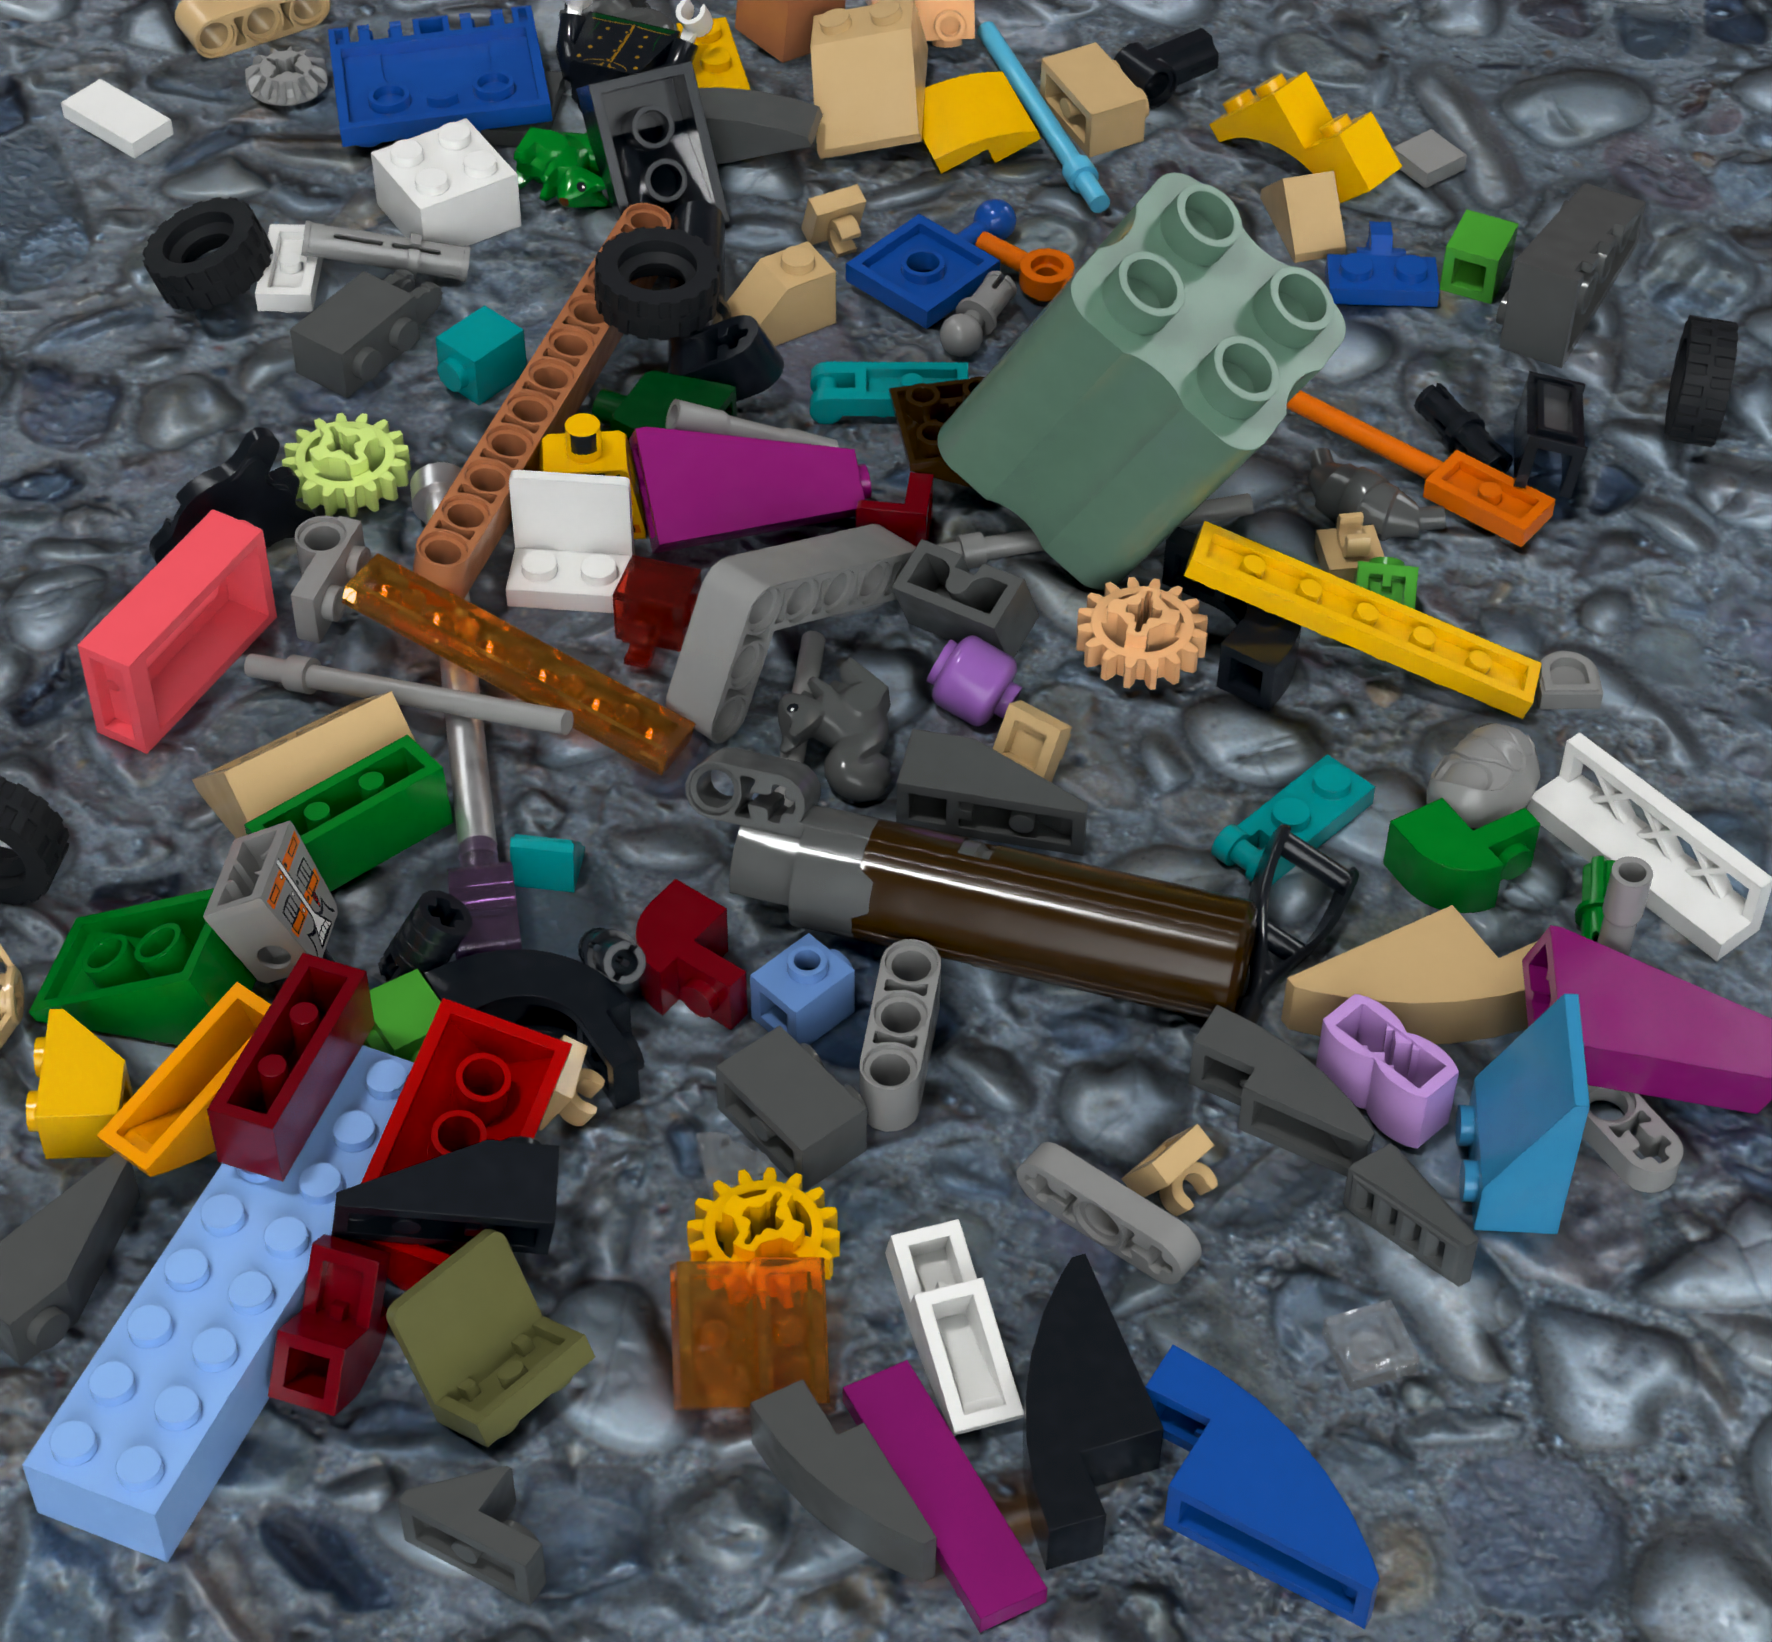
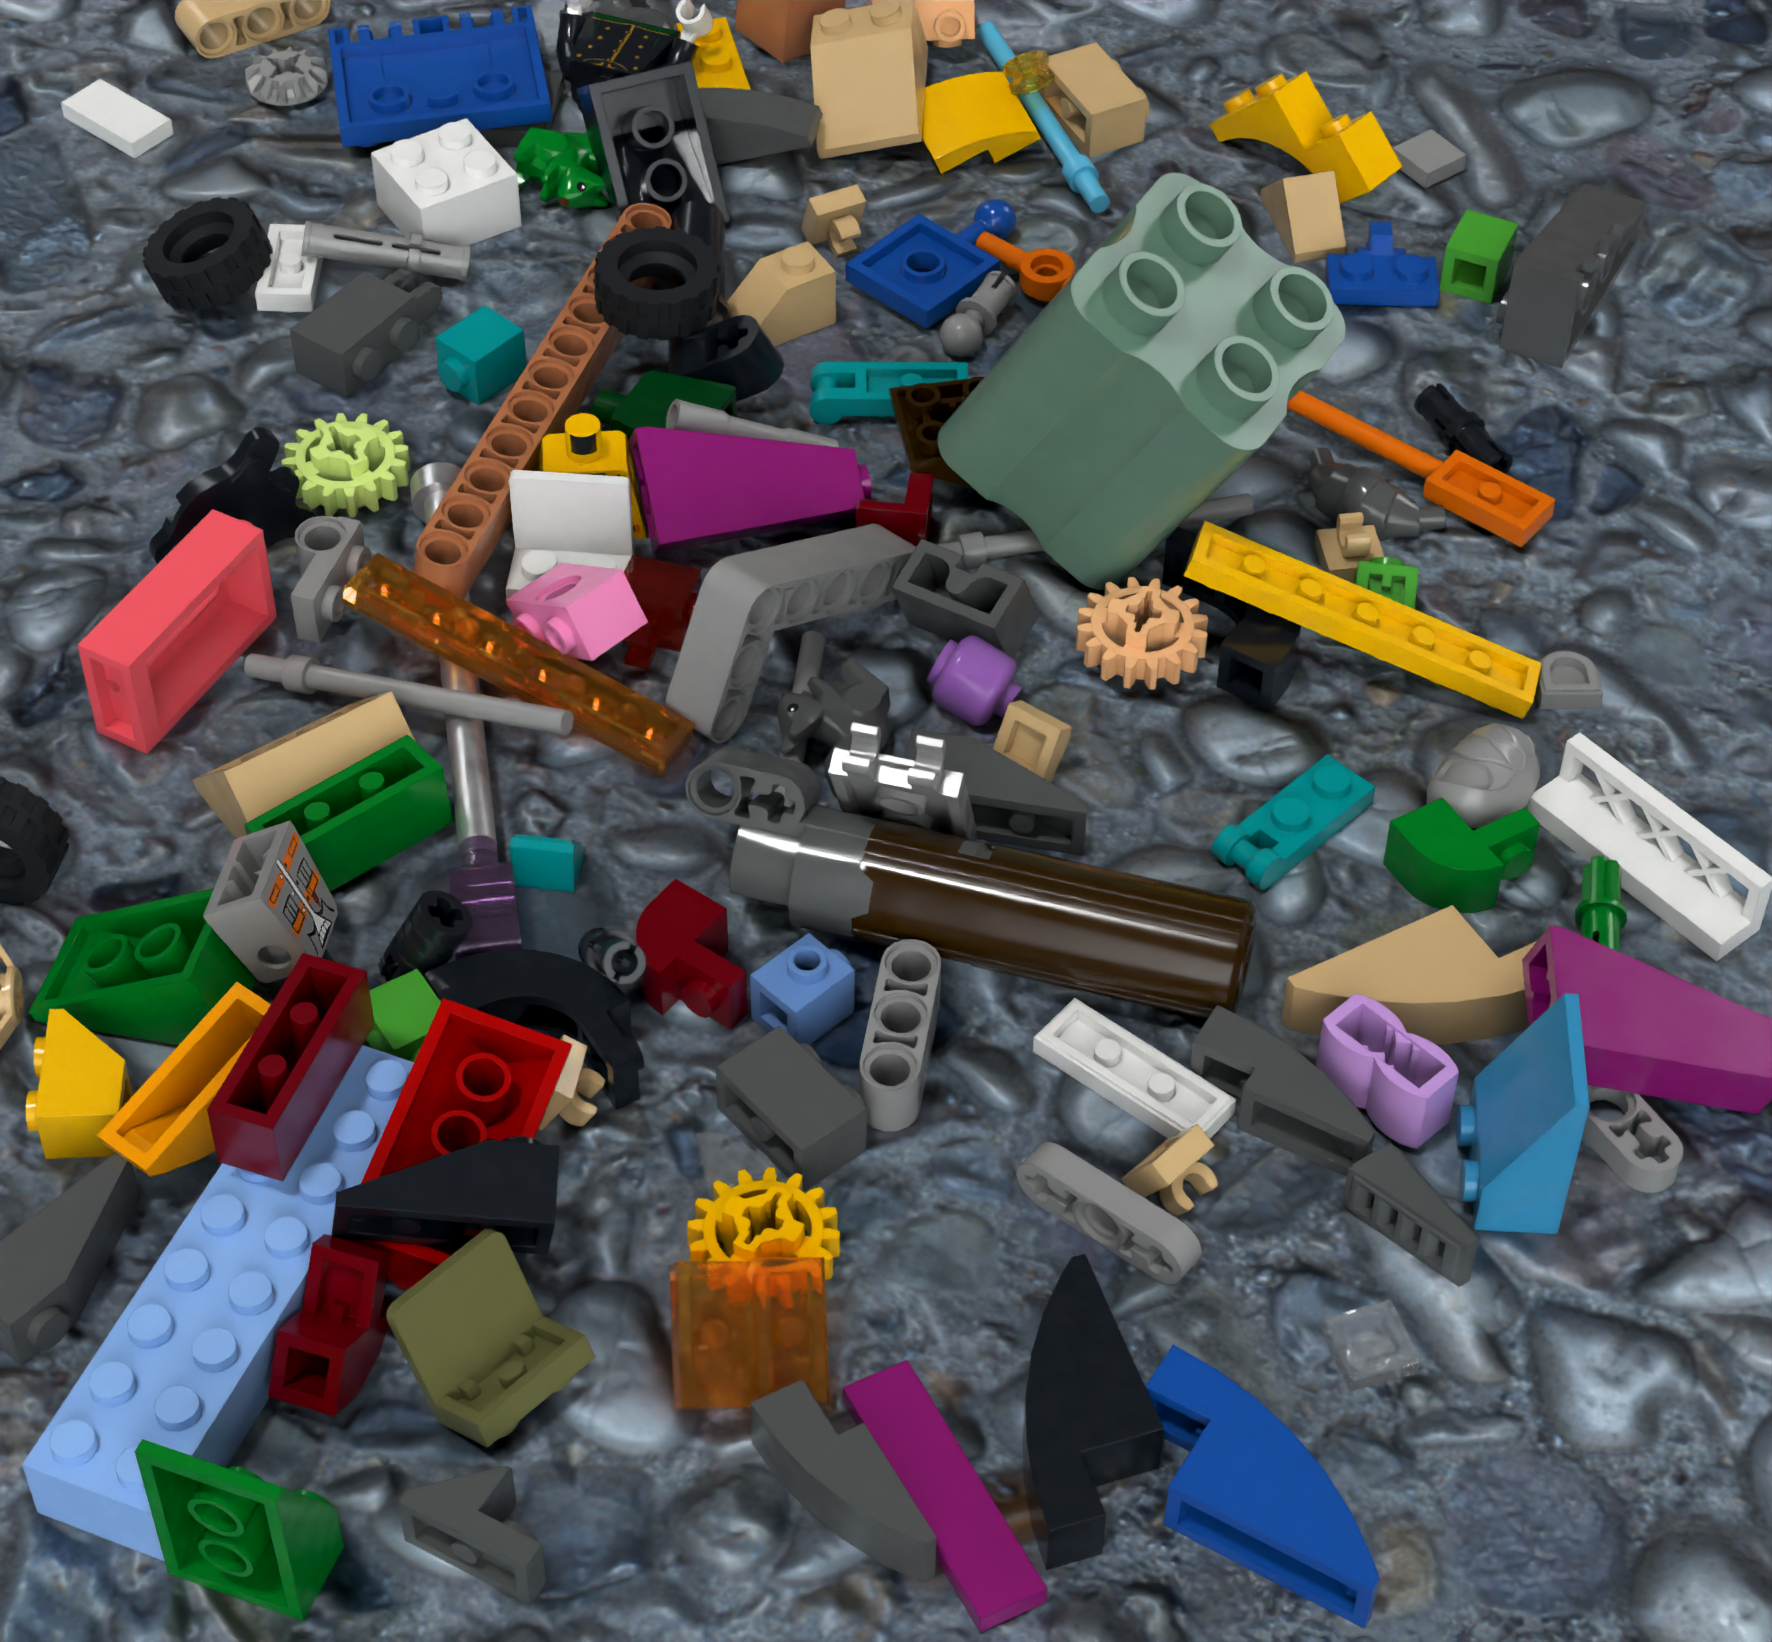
white slope [885,1219,1024,1436] -> none
black piece [1114,28,1219,109] -> none
black piece [1235,824,1359,1024] -> none
black window [1514,371,1588,499] -> none
light grey piece [1597,856,1653,956] -> none
black tyre [1664,315,1738,447] -> none
none -> green slope [135,1439,344,1621]
none -> bright pink brick [505,563,648,661]
none -> light grey tile [828,722,978,841]
none -> clear yellow bush [1003,50,1055,96]
none -> white tile [1033,998,1236,1139]

